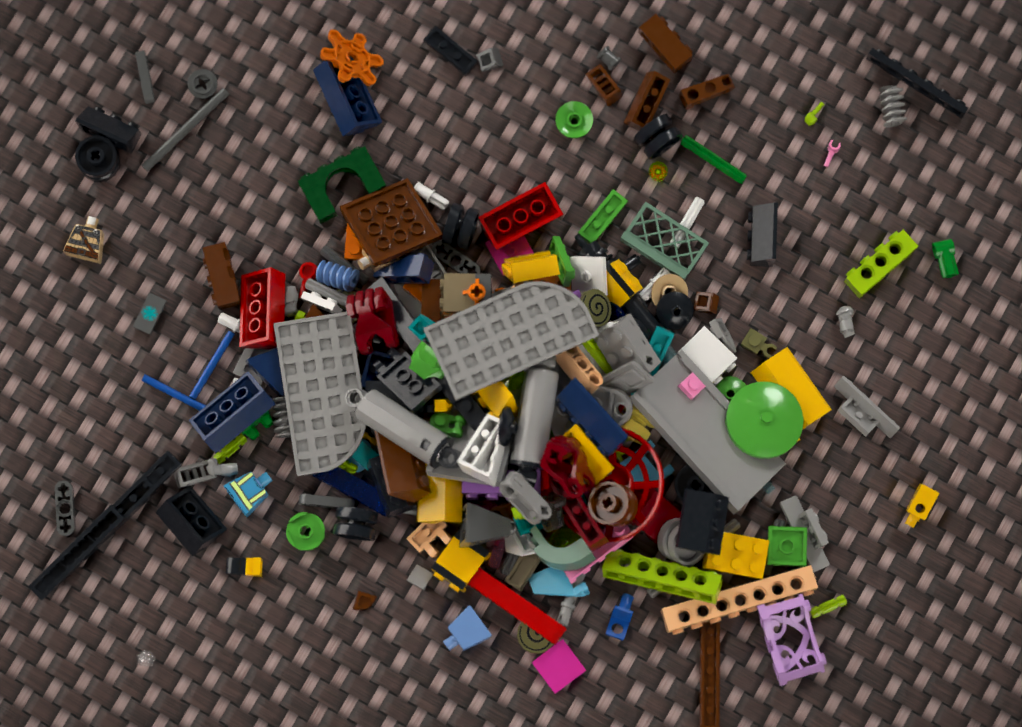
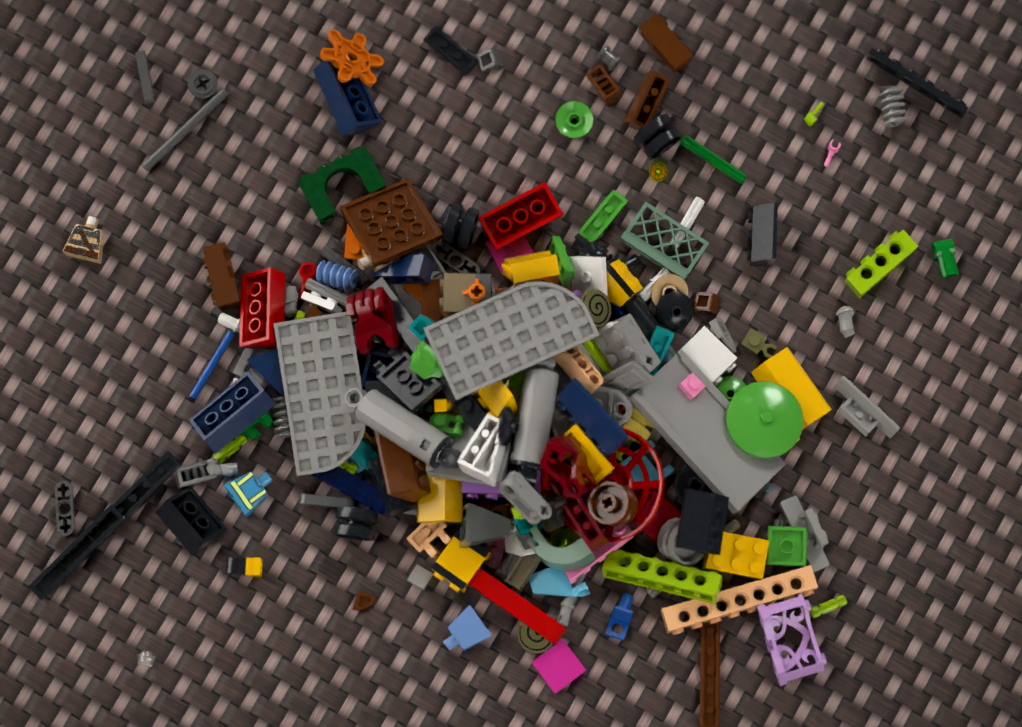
black slope [75,106,142,154] -> none
black wheel [75,135,120,182] -> none
dark grey tile [133,292,167,335] -> none
blue bar [142,374,206,411] -> none
bright green plate [286,512,325,551] -> none
white axle [414,182,449,210] -> none
reddish brown leg [679,74,735,110] -> none
yellow torso [905,483,939,528] -> none

